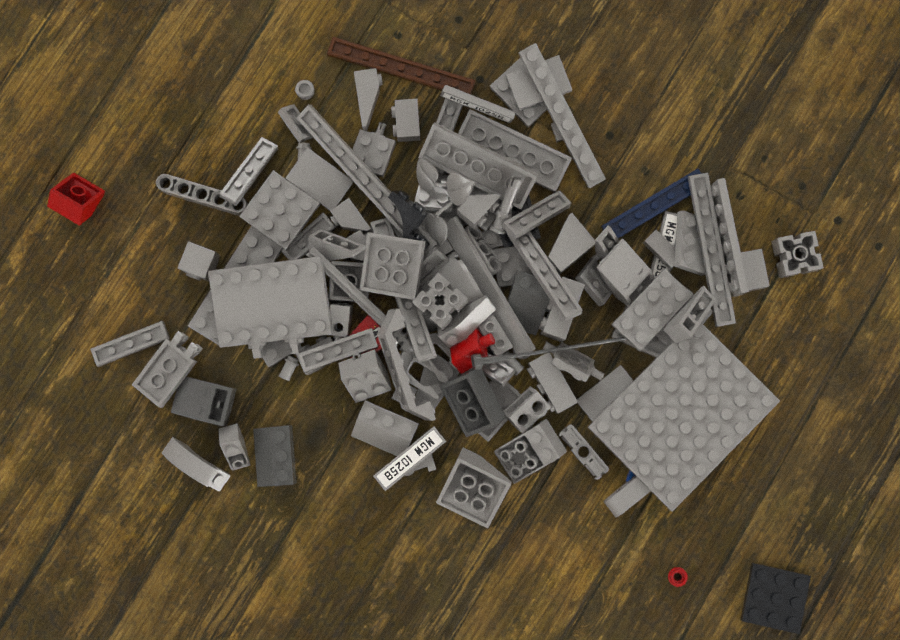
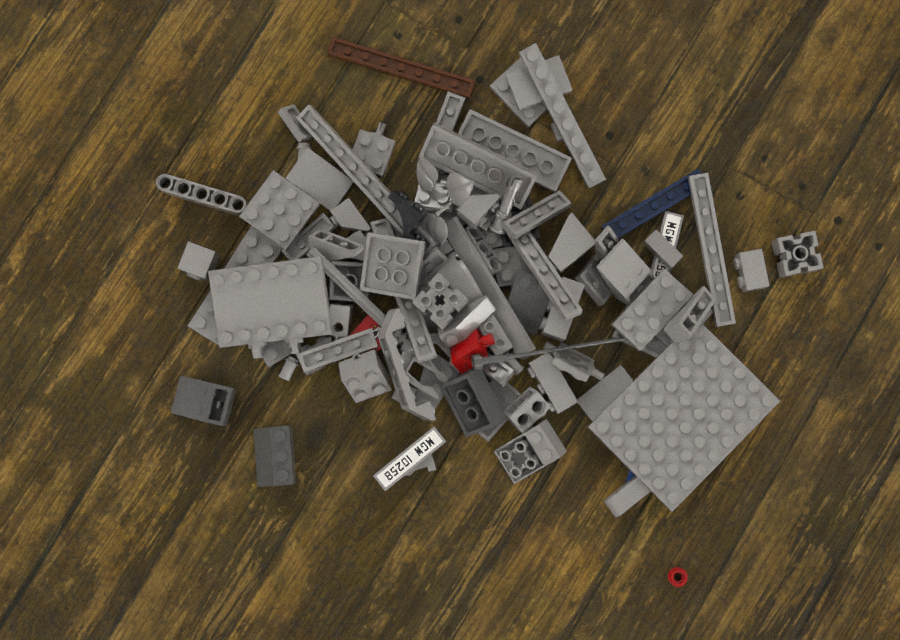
red slope [47,172,105,226] -> none
light grey tile [90,321,170,367] -> none
light grey tile [132,331,203,408] -> none
light grey arch [162,437,230,492] -> none
light grey tile [219,137,278,206] -> none
light grey slope [219,424,250,471] -> none
light grey tile [295,80,315,100] -> none
light grey slope [351,400,419,456] -> none
light grey slope [354,68,383,131] -> none
light grey brick [391,99,420,142] -> none
light grey slope [436,447,512,528] -> none
light grey tile [440,85,516,123] -> none
light grey piece [558,425,609,480] -> none
light grey wing [674,211,706,276] -> none
light grey plate [710,178,749,297] -> none
black plate [740,563,811,634] -> none

